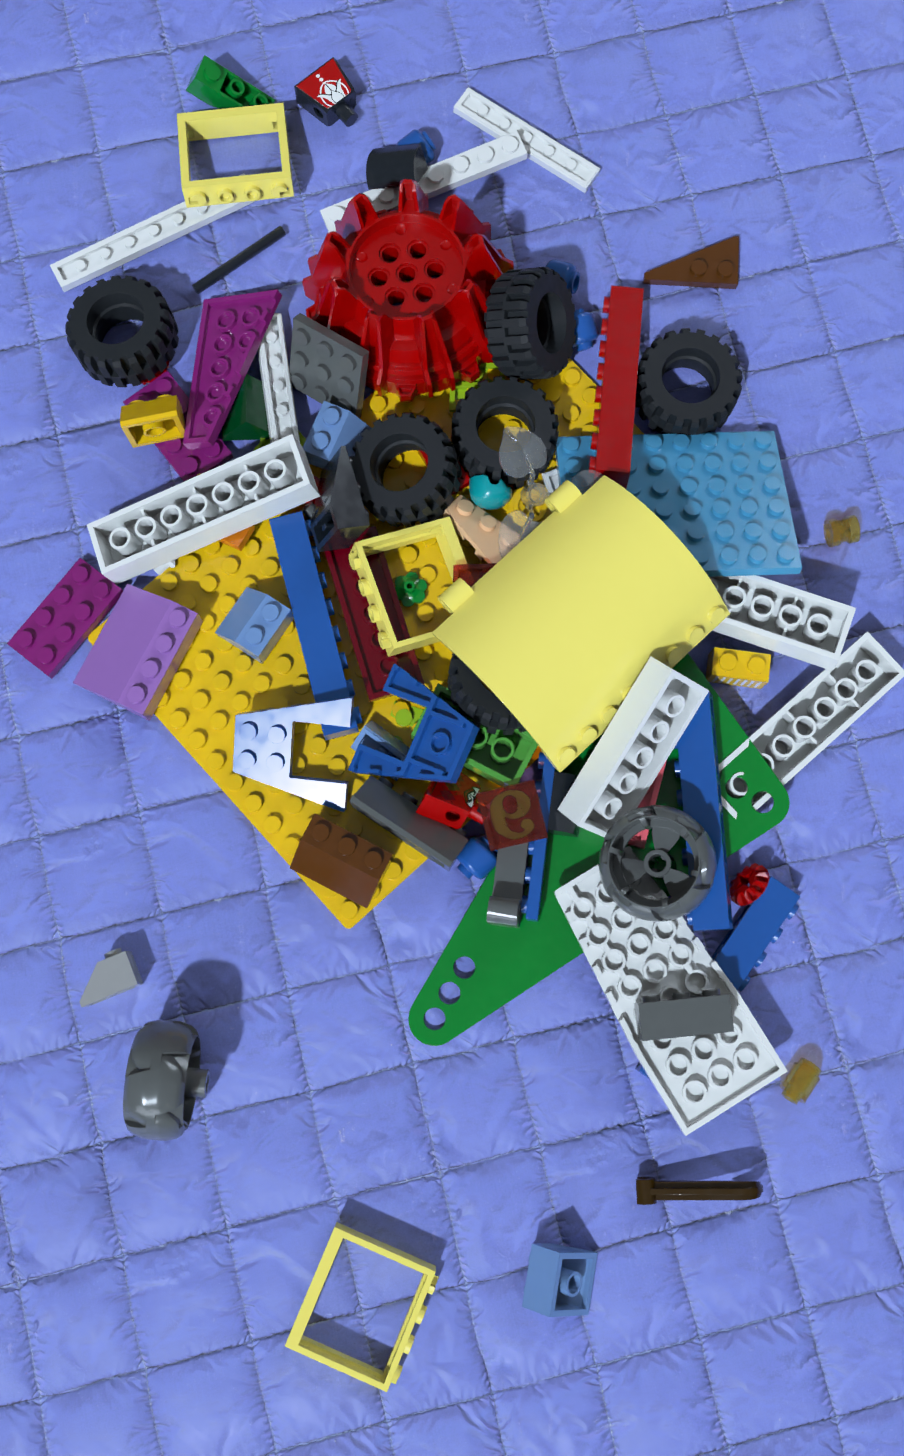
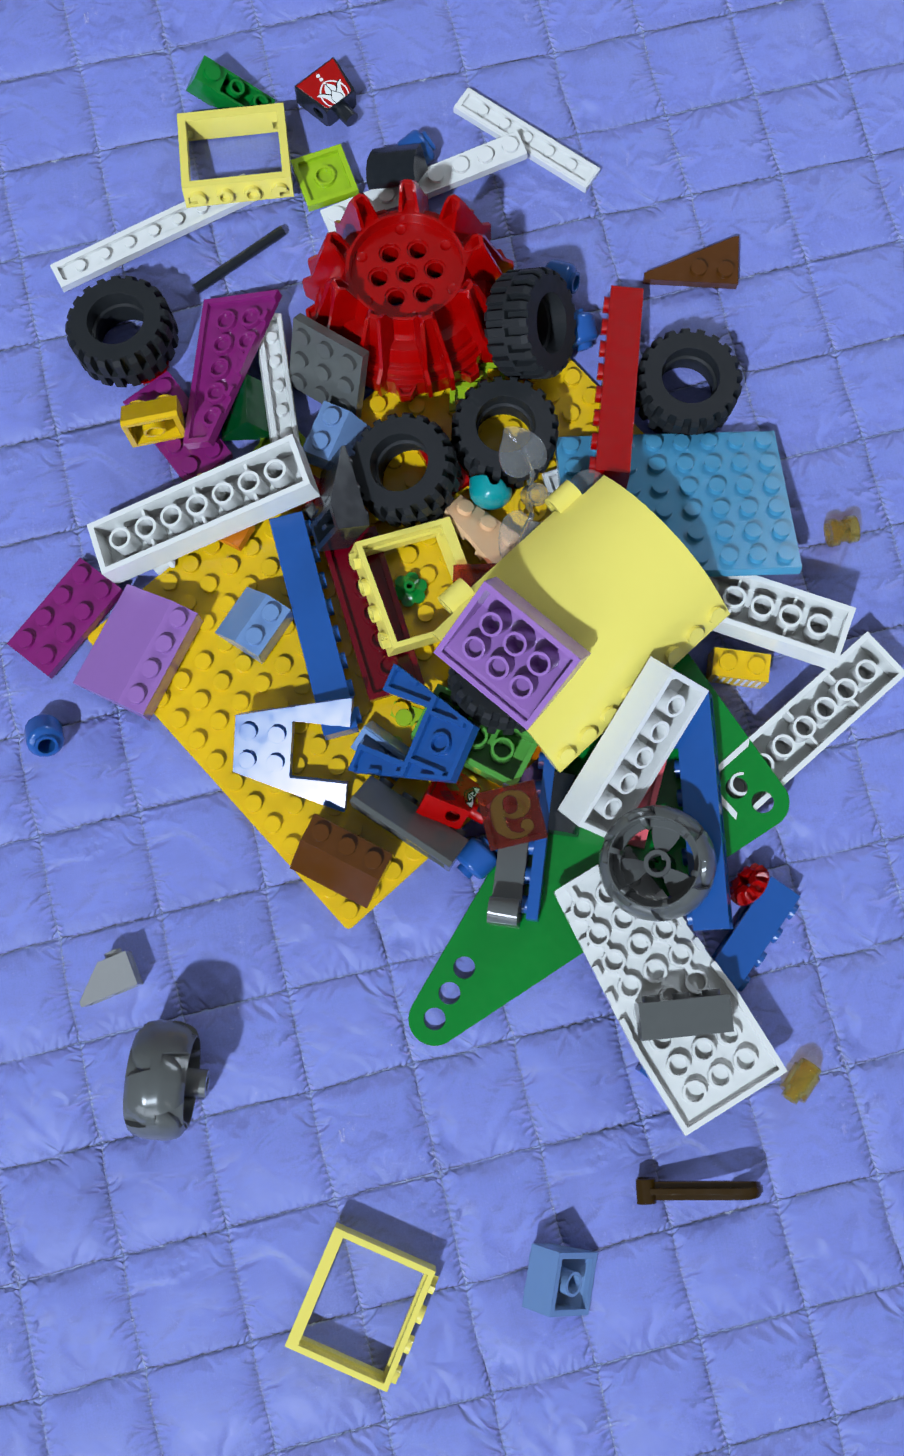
none -> blue head [24,714,65,757]
none -> lime plate [290,144,359,212]
none -> medium lavender slope [433,576,591,730]

